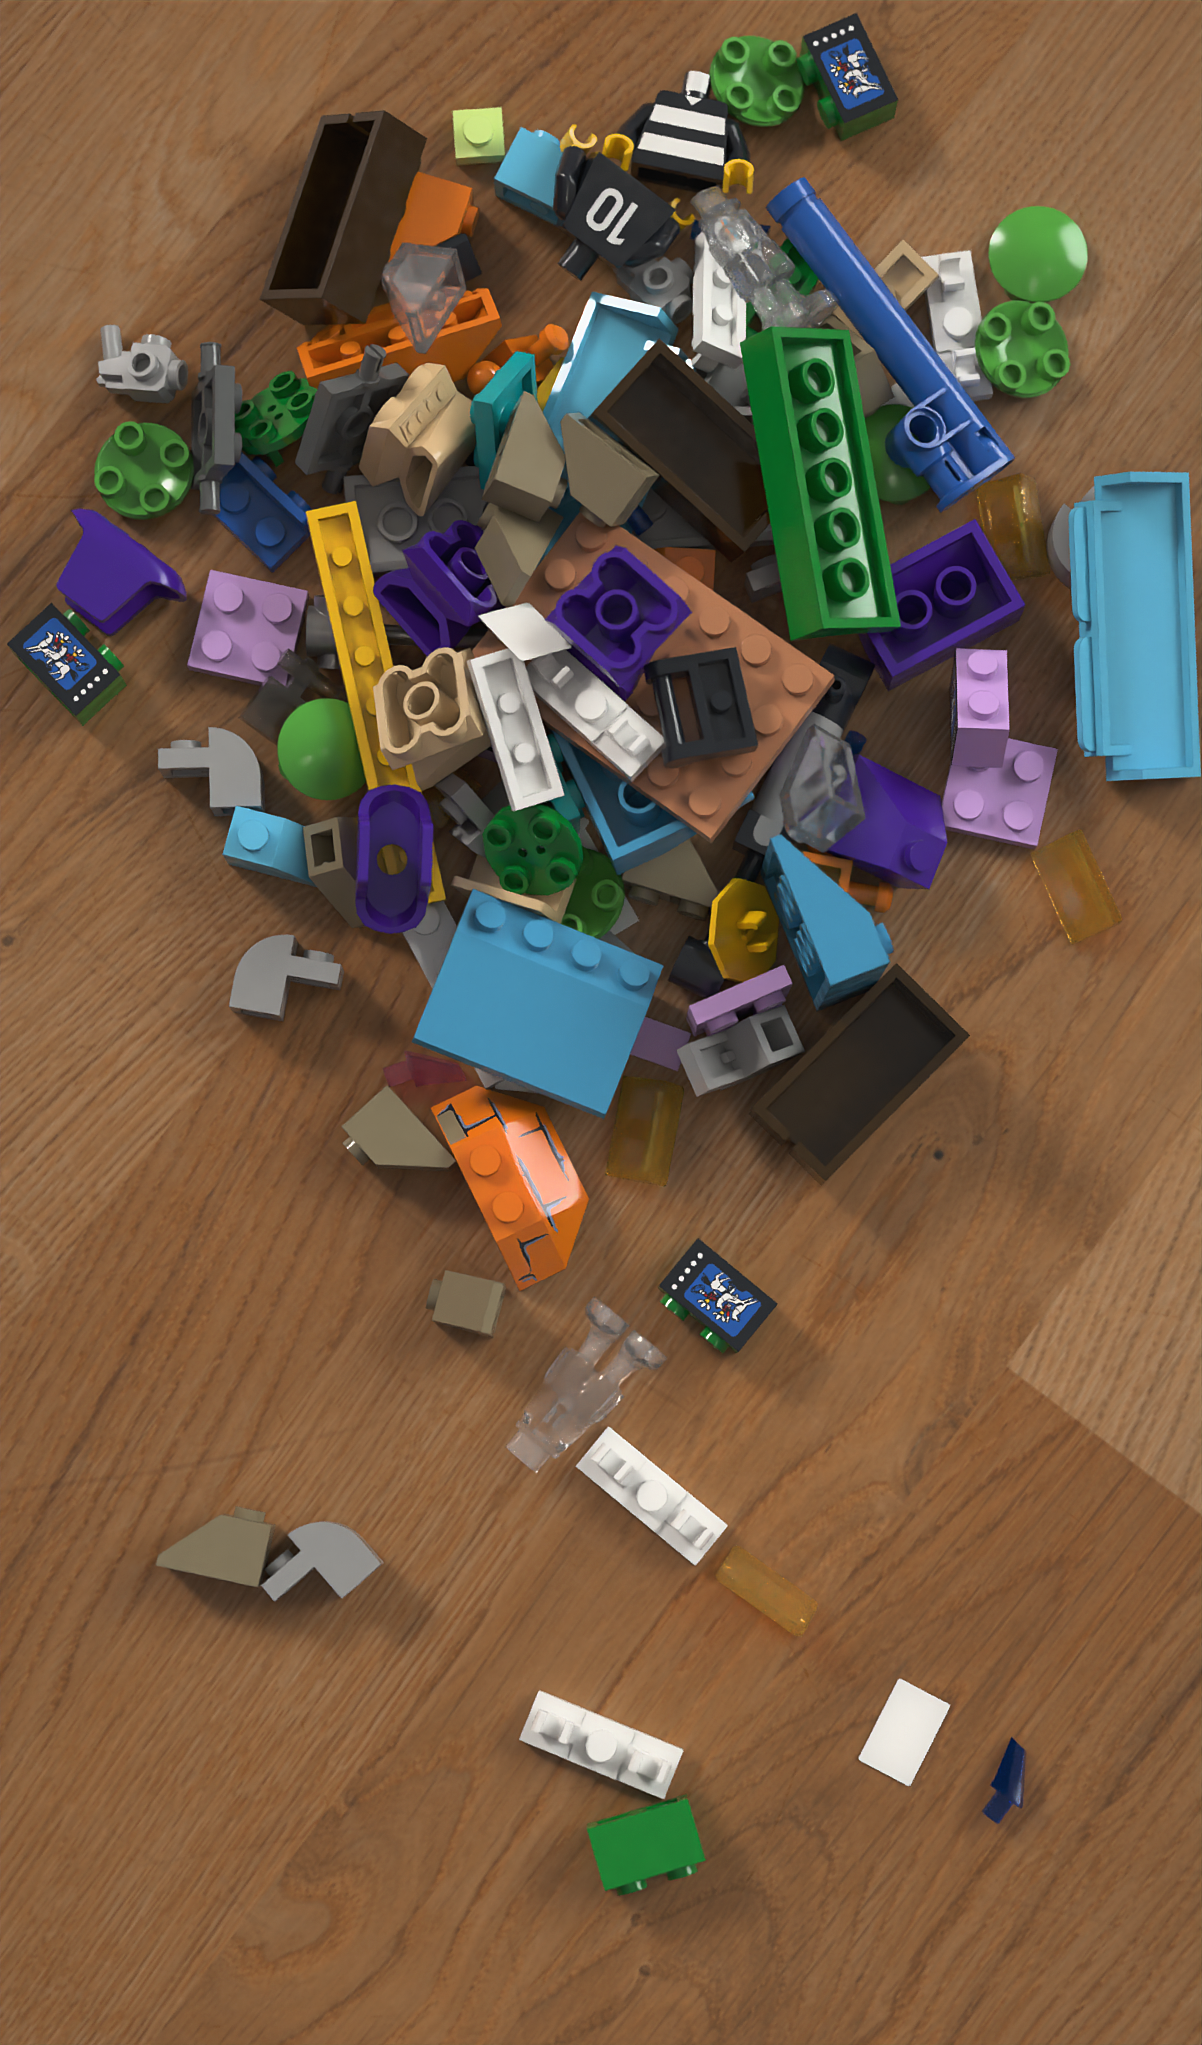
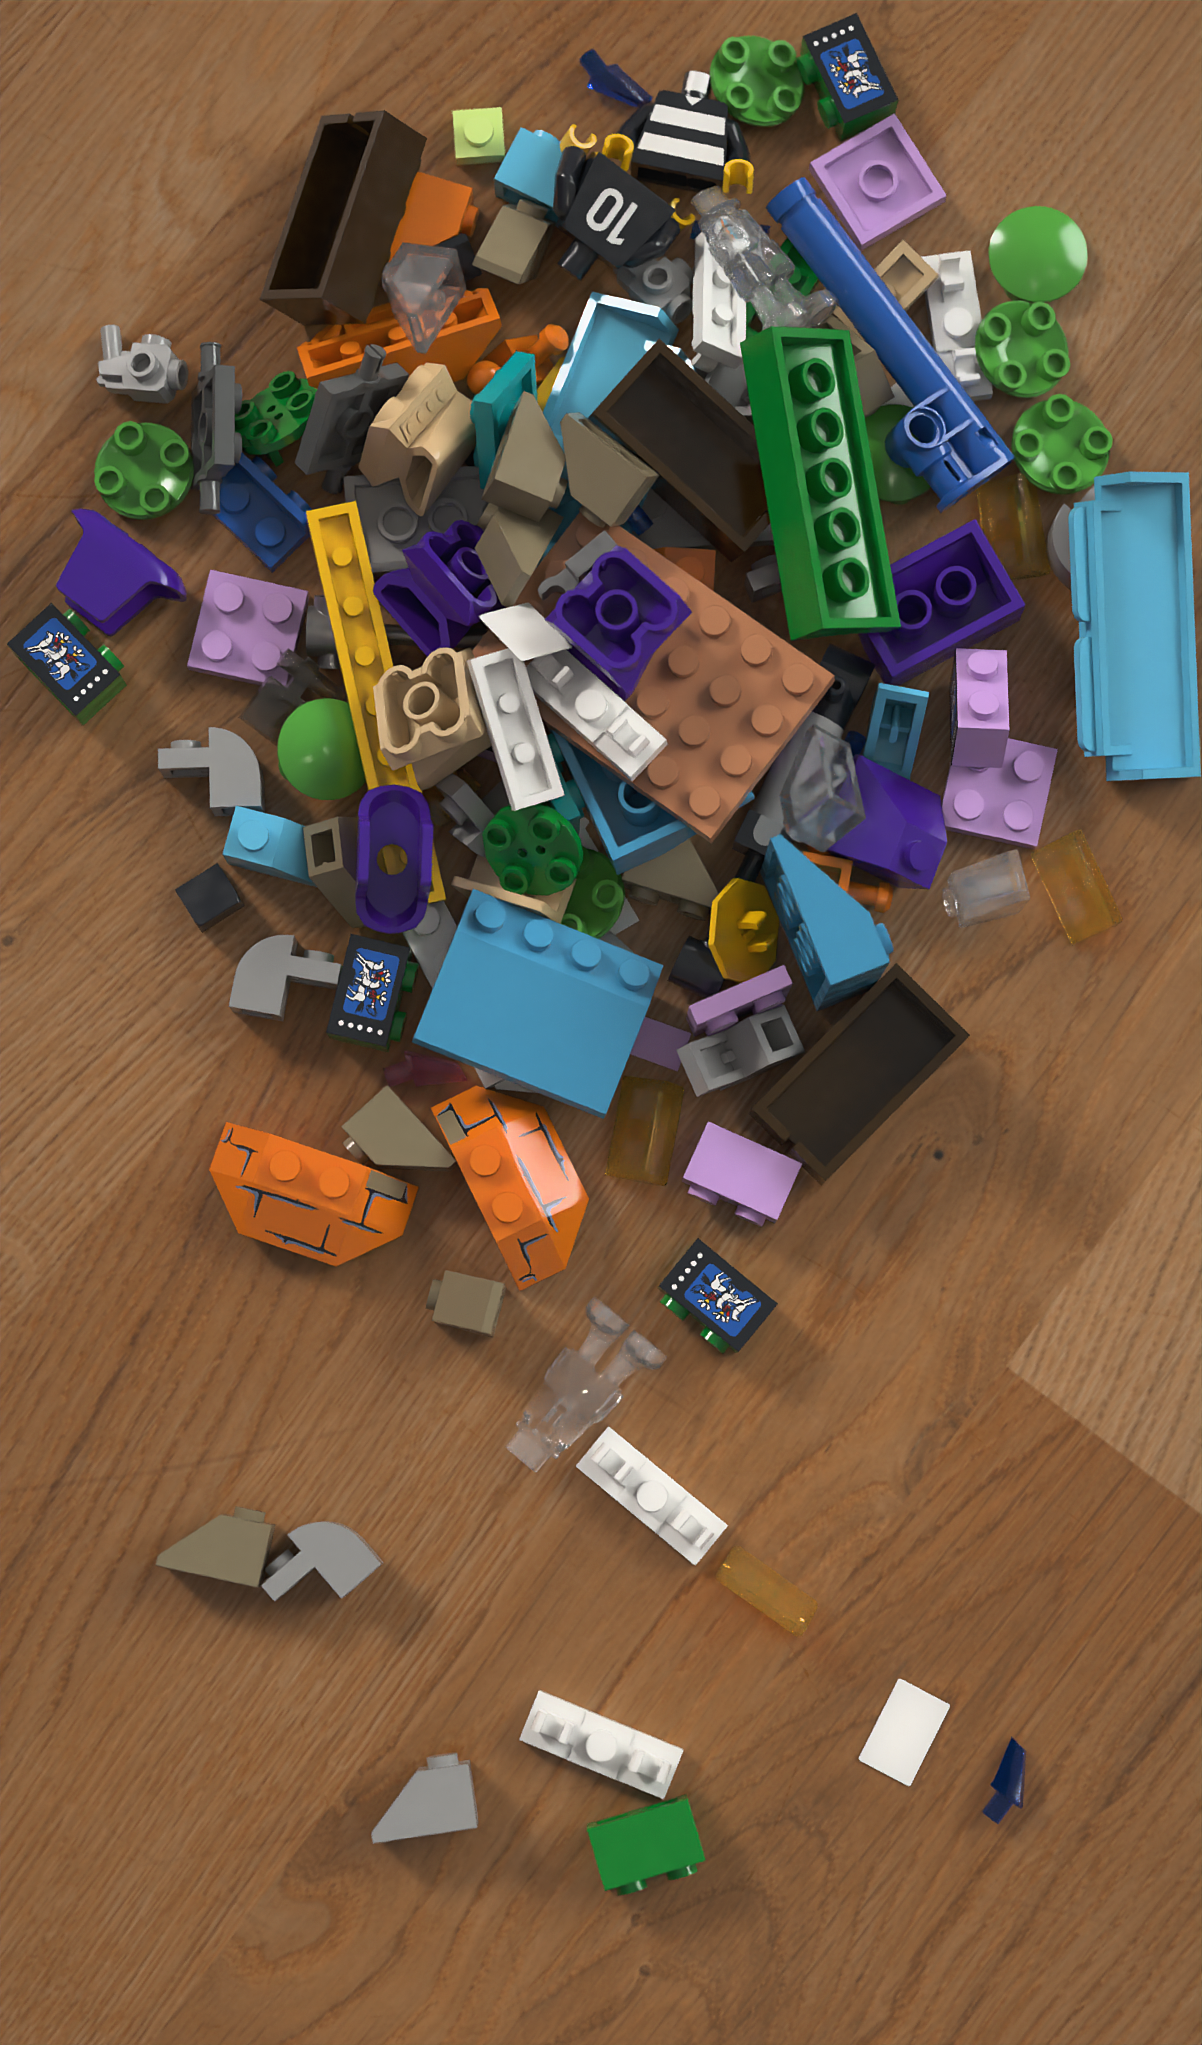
black plate [643,647,758,768] -> none
none -> black slope [175,863,245,933]
none -> orange wedge [209,1122,419,1267]
none -> brick [326,934,419,1052]
none -> light grey slope [372,1753,479,1843]
none -> dark tan slope [472,199,557,284]
none -> flat silver plate [537,530,618,601]
none -> clear blue bar [579,49,653,108]
none -> lavender brick [681,1122,802,1227]
none -> lavender plate [809,113,947,251]
none -> medium azure slope [863,683,929,780]
none -> clear slope [942,849,1031,928]
none -> bright green dish [1011,394,1113,494]

